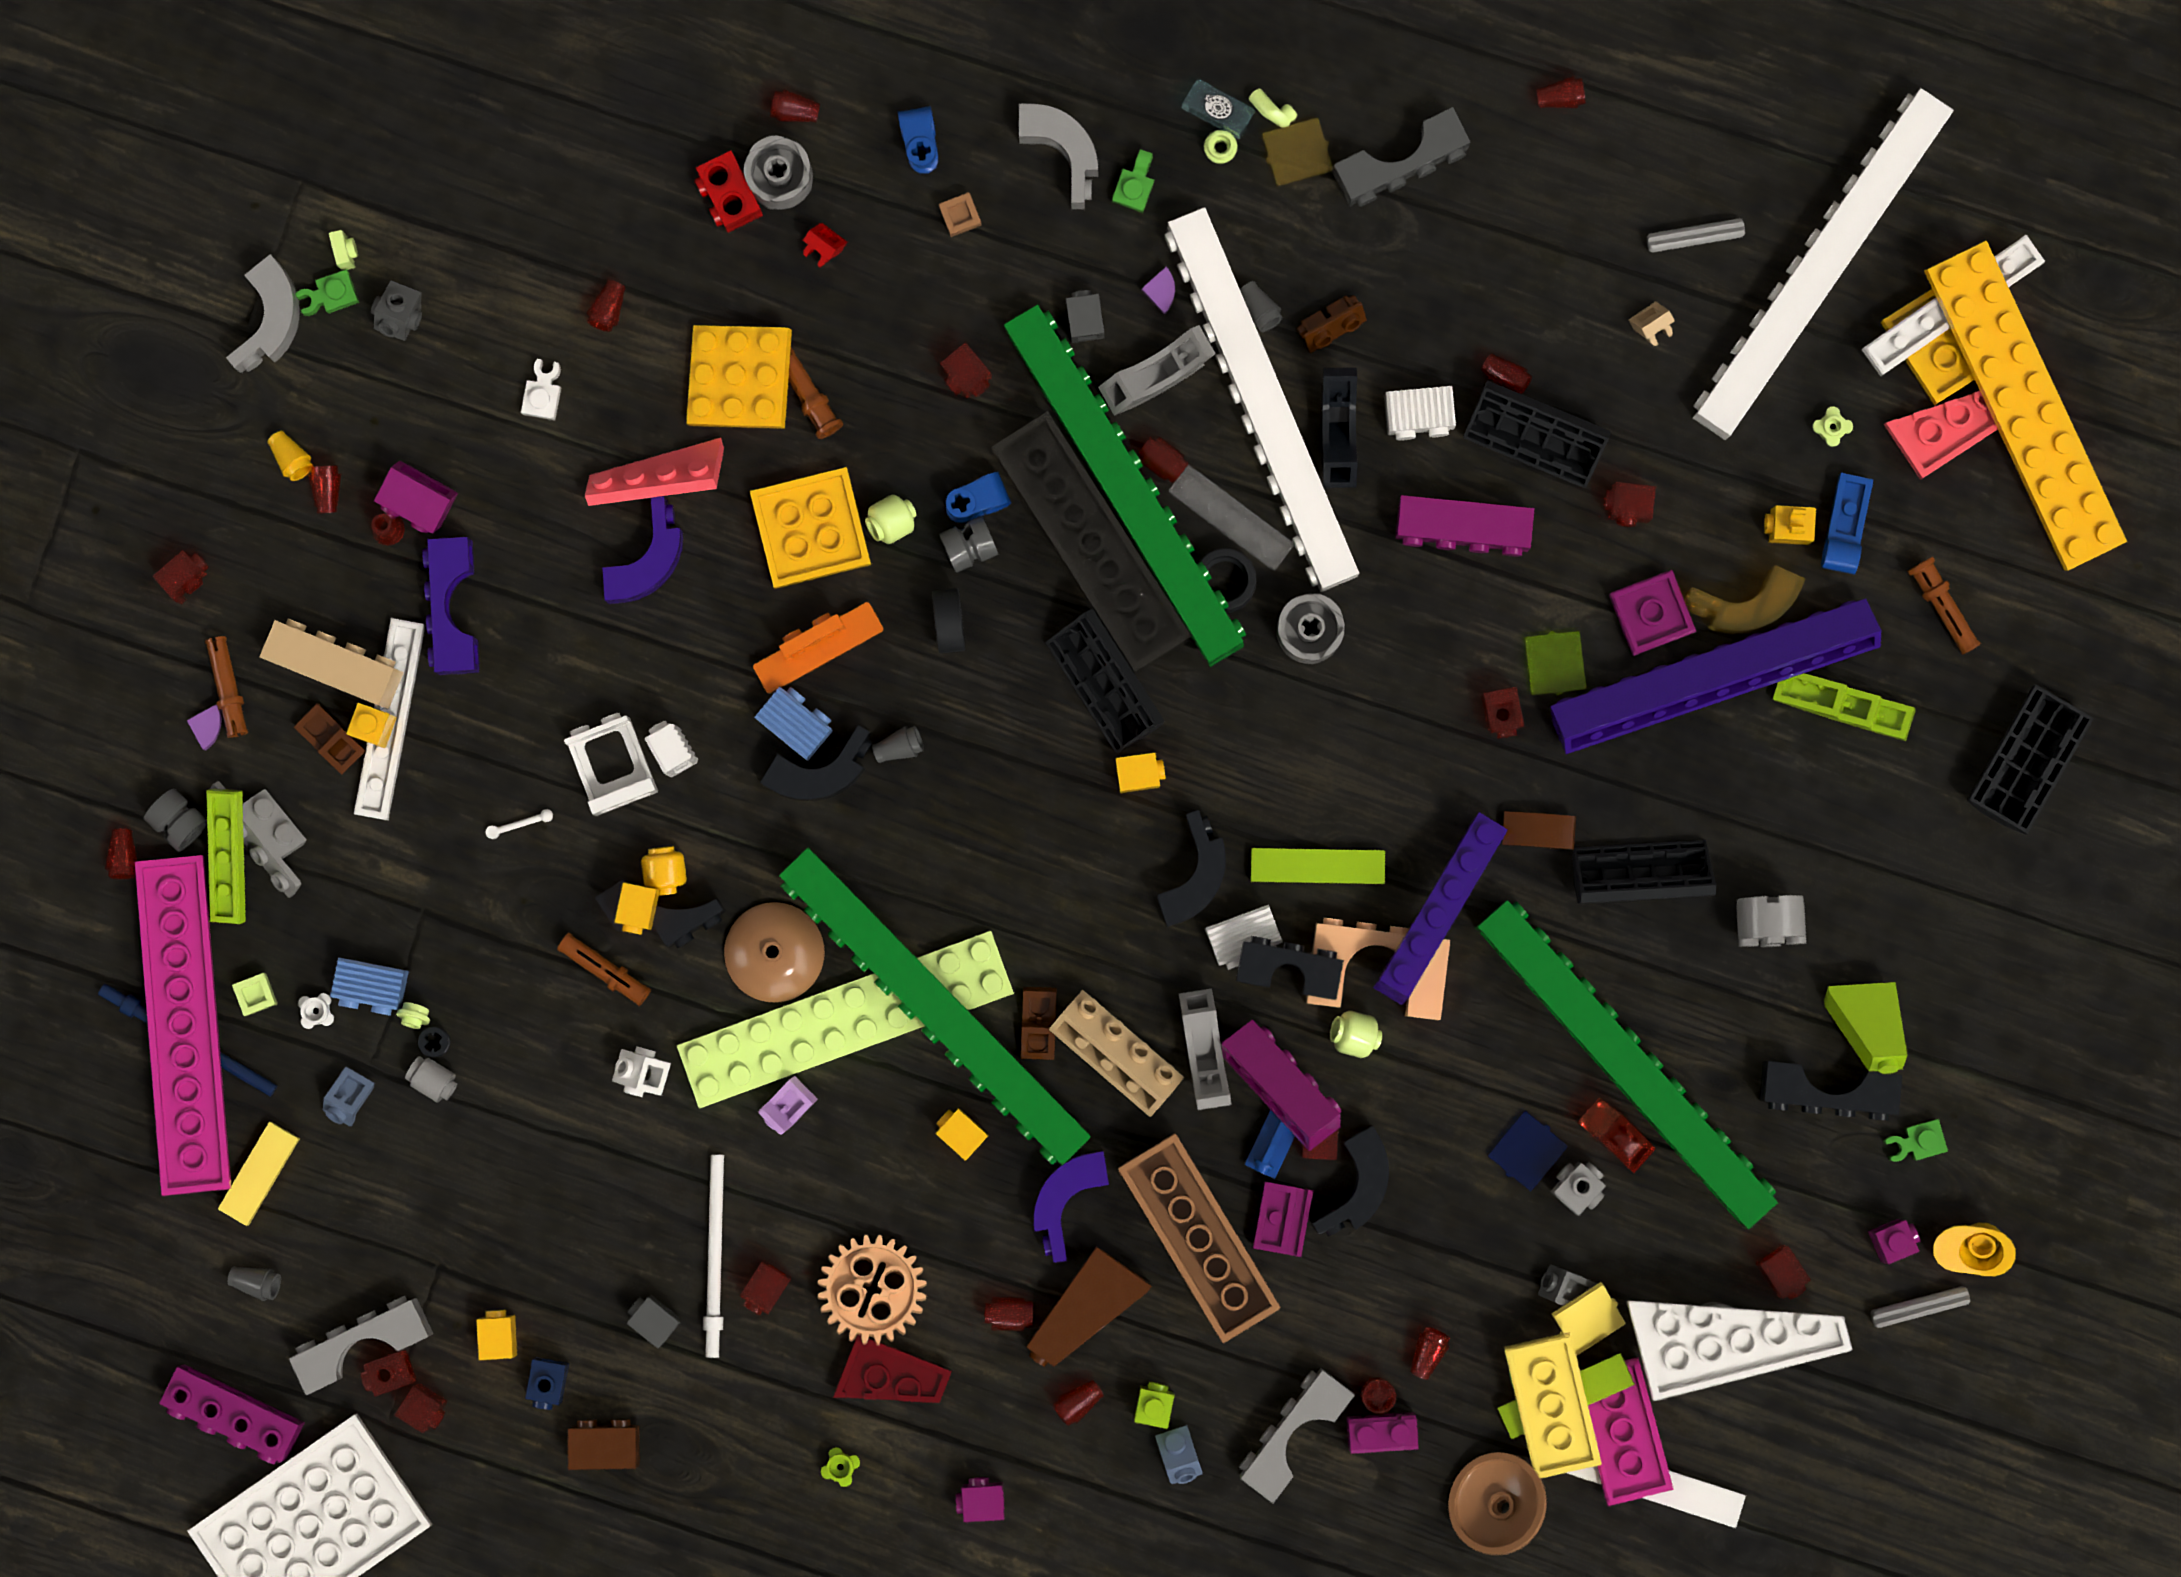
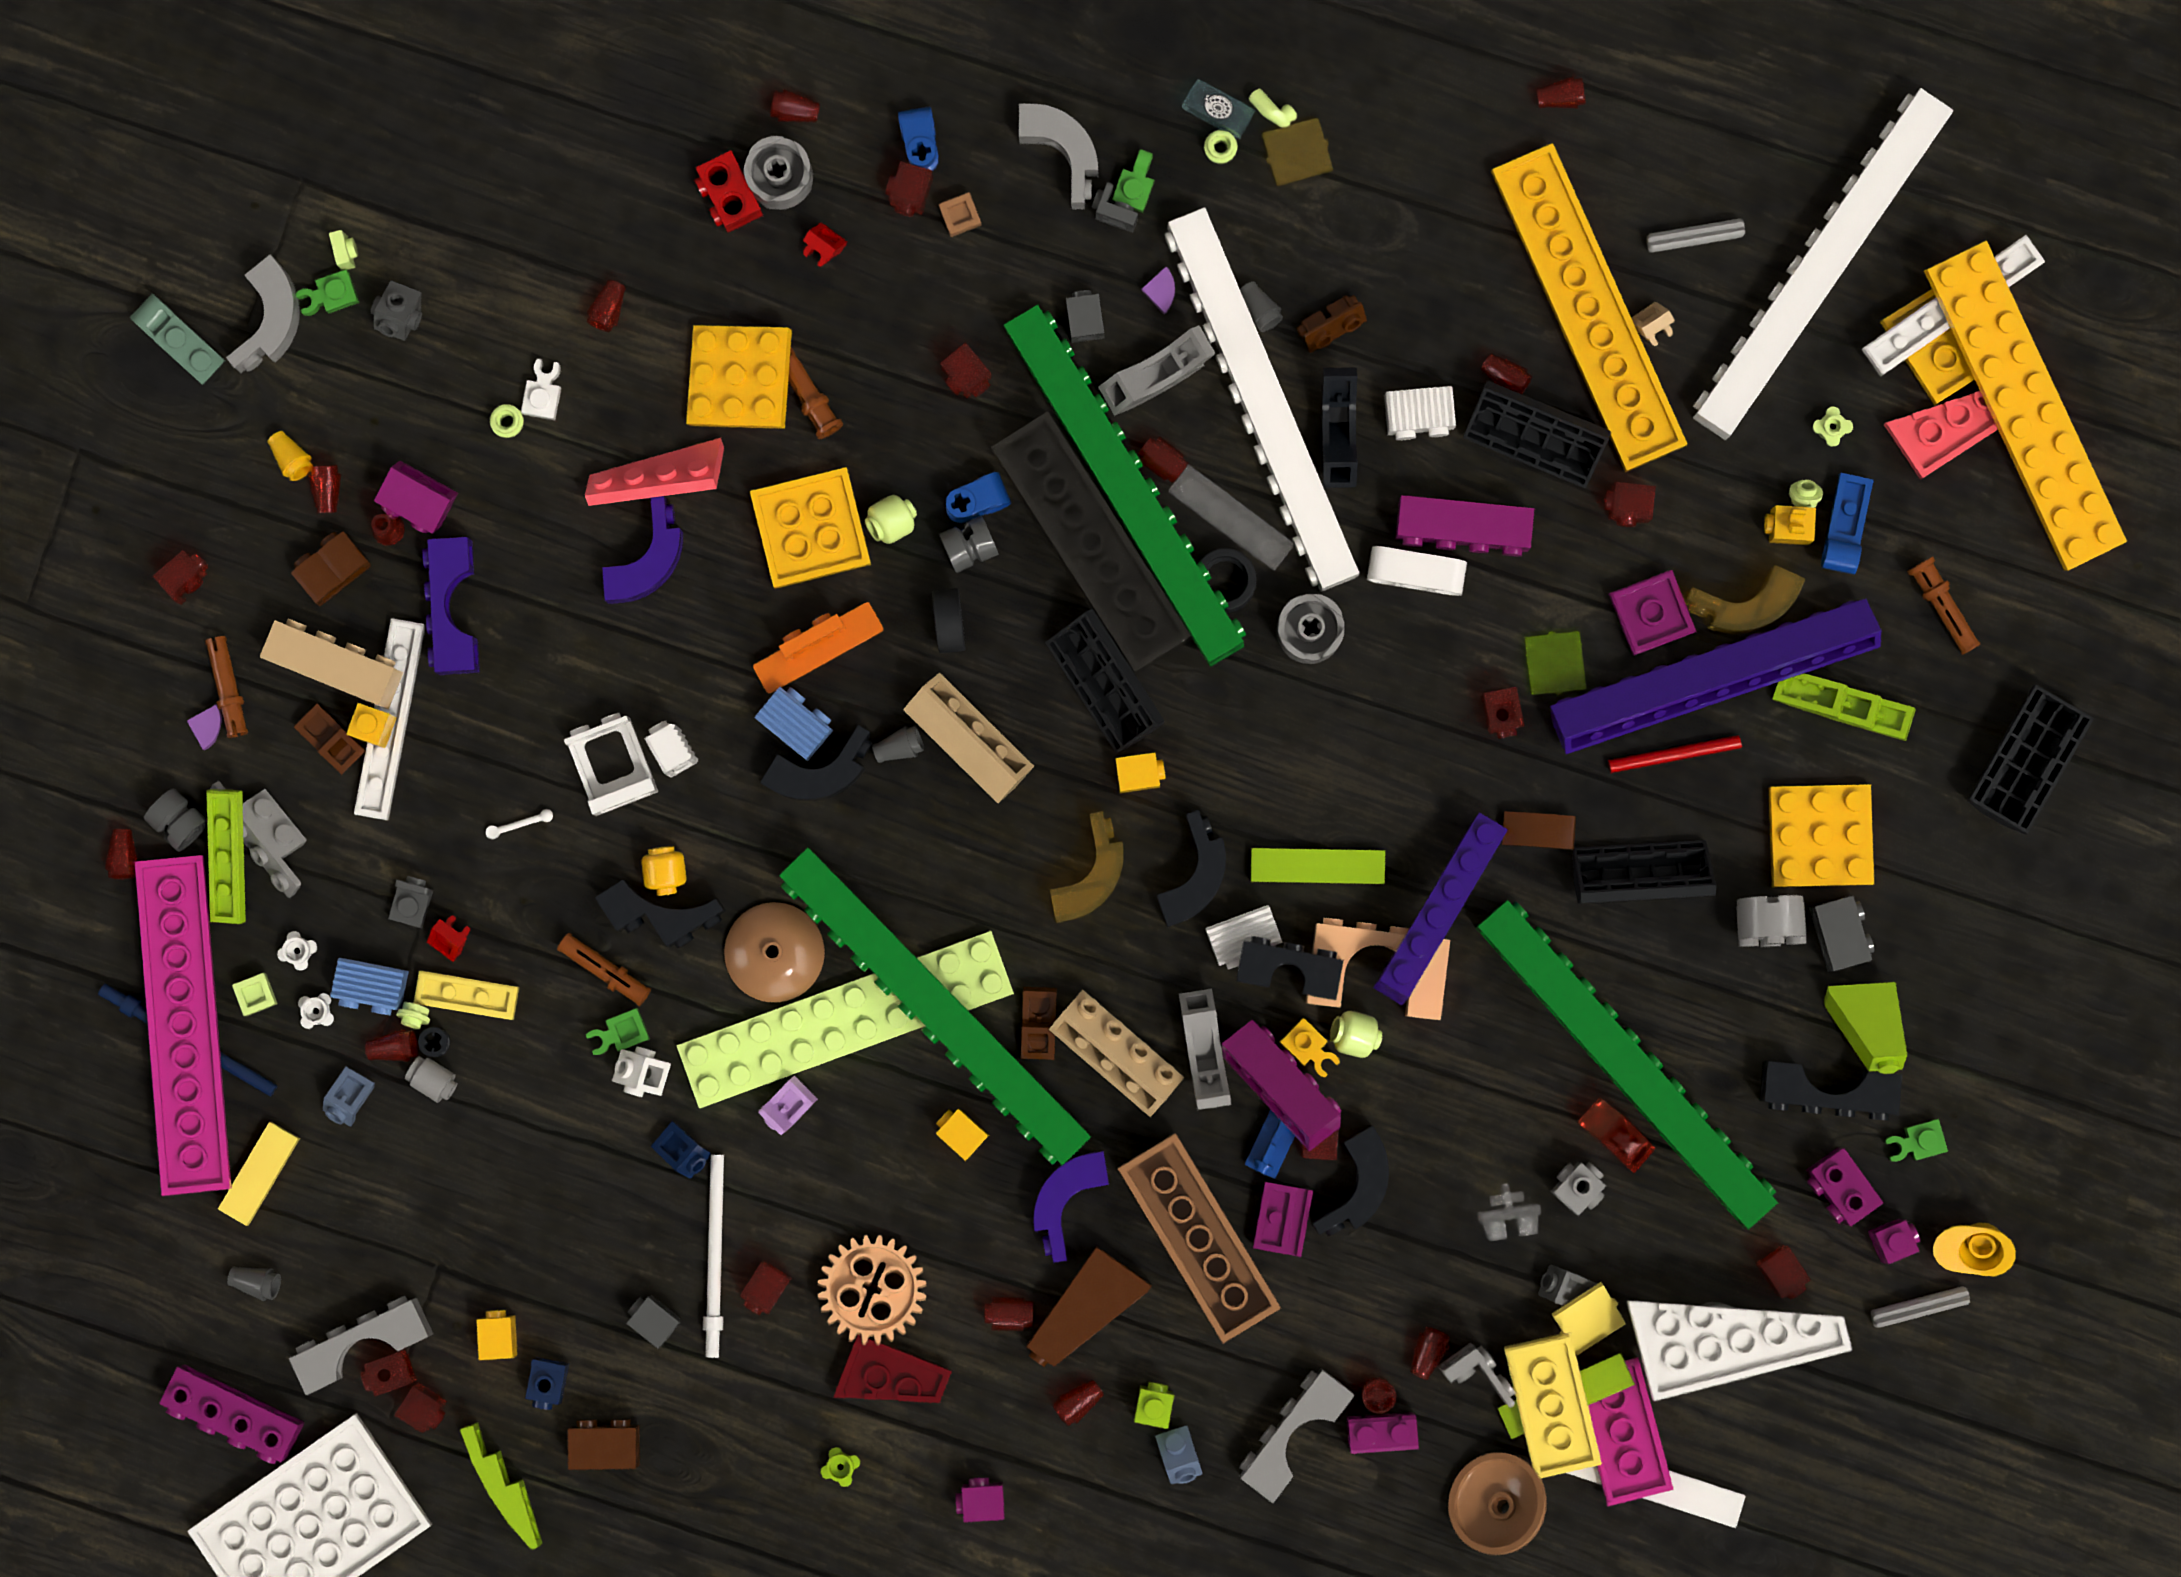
yellow brick [615,883,660,935] -> none
dark grey arch [1332,107,1471,207] -> none
clear blue piece [1488,1111,1568,1191] -> none
none -> sand green plate [129,293,225,385]
none -> white plate [277,931,317,970]
none -> reddish brown brick [291,531,371,606]
none -> clear red cone [365,1029,418,1062]
none -> dark grey bracket [388,876,433,928]
none -> light yellow tile [413,971,519,1020]
none -> red tile [427,916,470,962]
none -> lime slope [460,1422,543,1550]
none -> yellowish green plate [490,404,524,438]
none -> bright green plate [586,1008,650,1055]
none -> dark blue bracket [650,1121,711,1179]
none -> clear red brick [885,161,934,217]
none -> tan brick [903,673,1034,803]
none -> clear yellow arch [1050,811,1123,924]
none -> dark grey bracket [1092,182,1138,233]
none -> yellow brick [1279,1018,1340,1078]
none -> white beam [1367,546,1467,596]
none -> light grey bracket [1438,1343,1516,1408]
none -> clear hips [1477,1184,1542,1241]
none -> yellow plate [1491,143,1687,472]
none -> red bar [1608,735,1742,773]
none -> yellow plate [1769,785,1874,887]
none -> yellowish green plate [1789,479,1823,508]
none -> magenta brick [1806,1147,1883,1226]
none -> dark grey brick [1809,896,1874,972]

